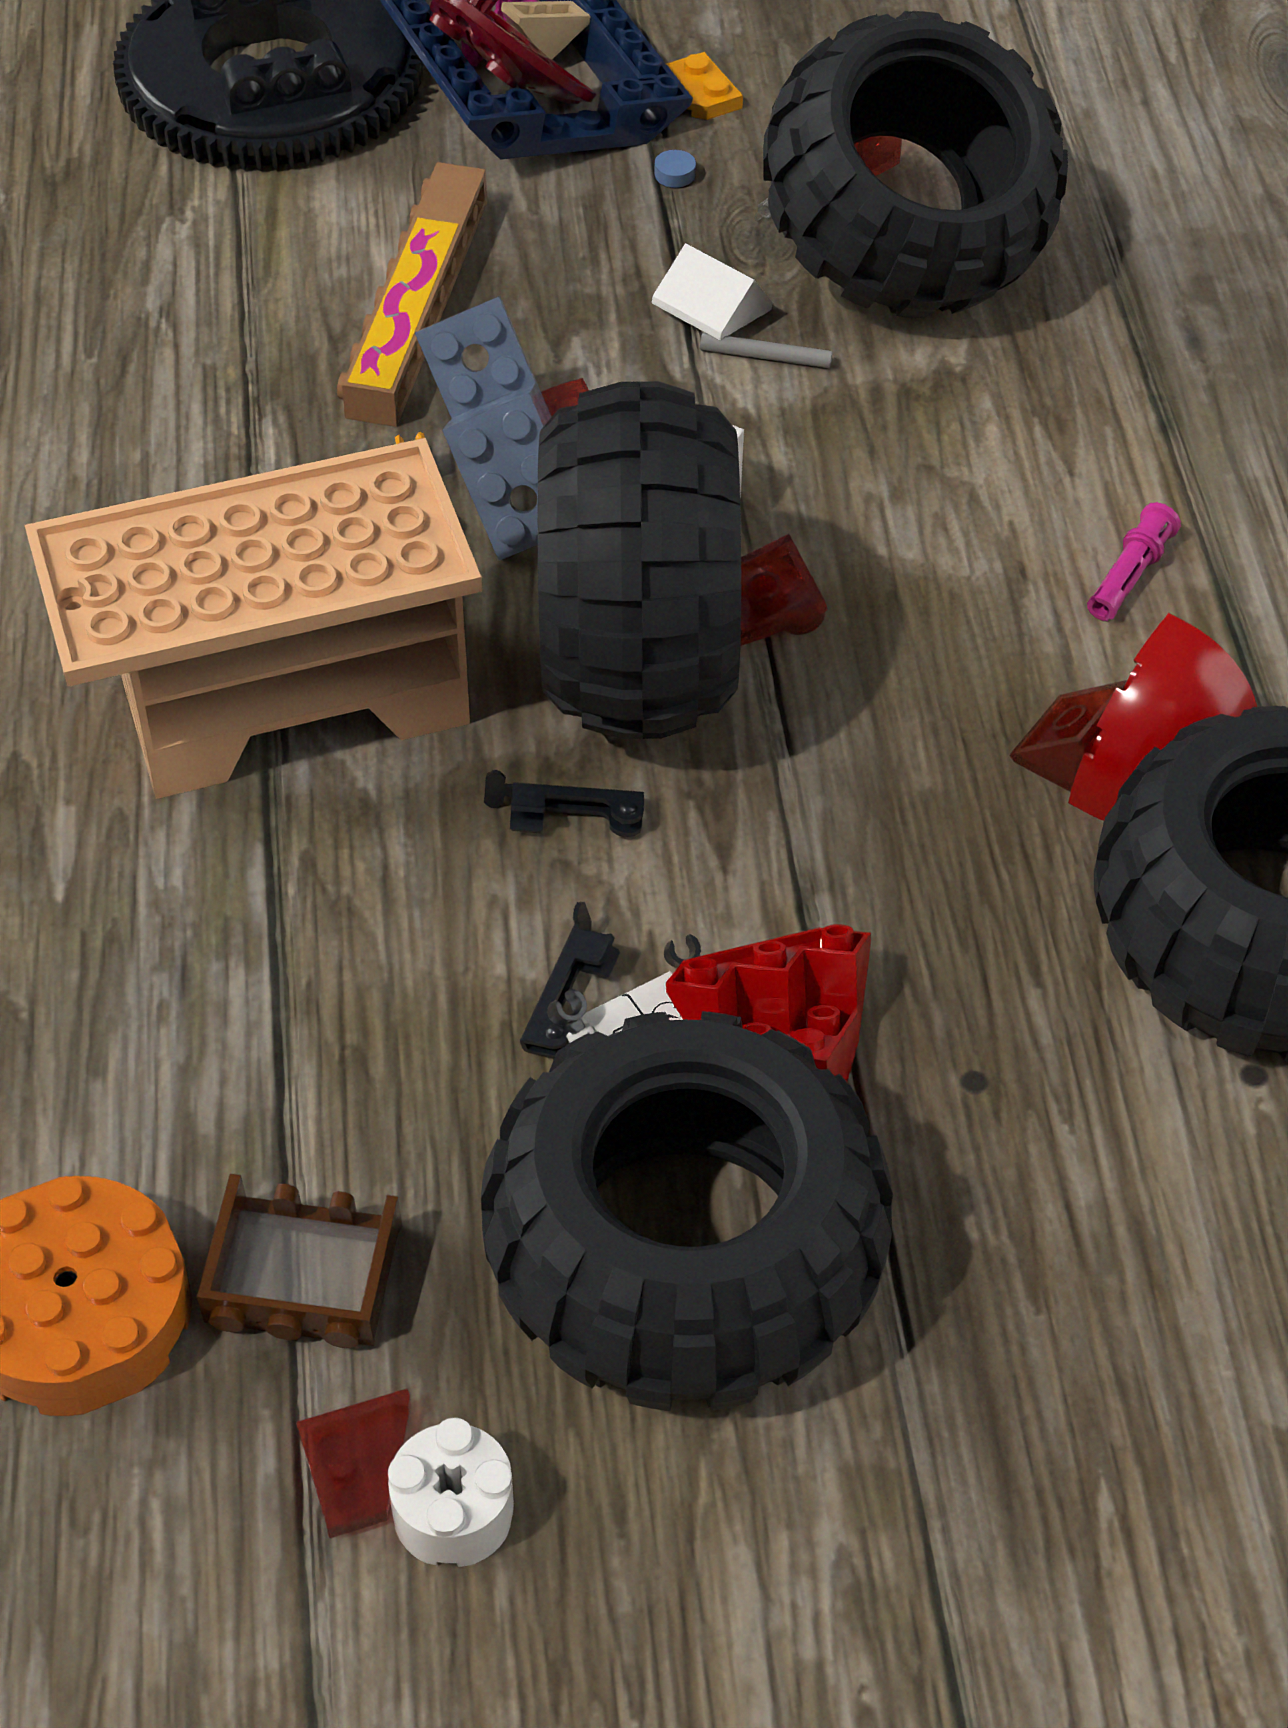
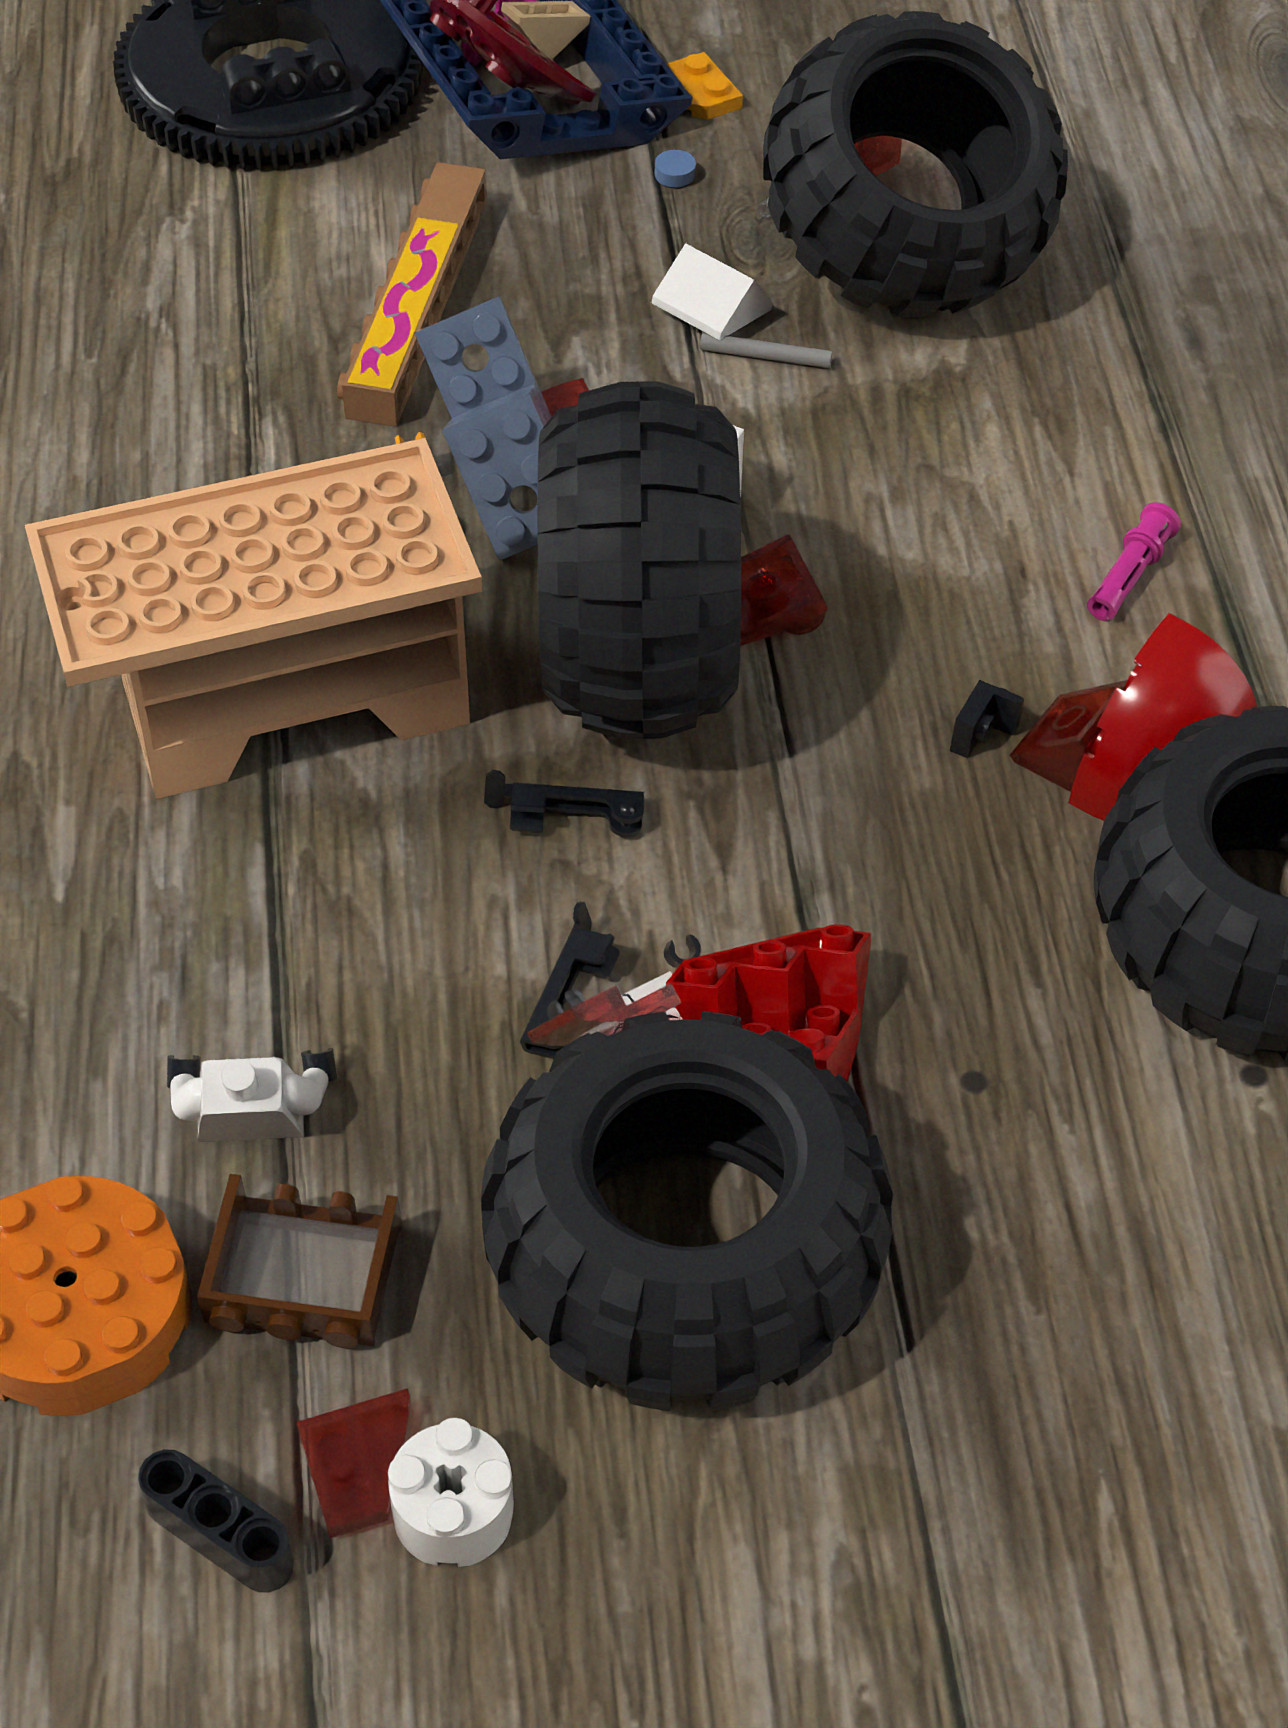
none -> black beam [138,1449,294,1593]
none -> white torso [167,1048,337,1142]
none -> clear red slope [527,983,681,1046]
none -> black bracket [950,680,1024,759]

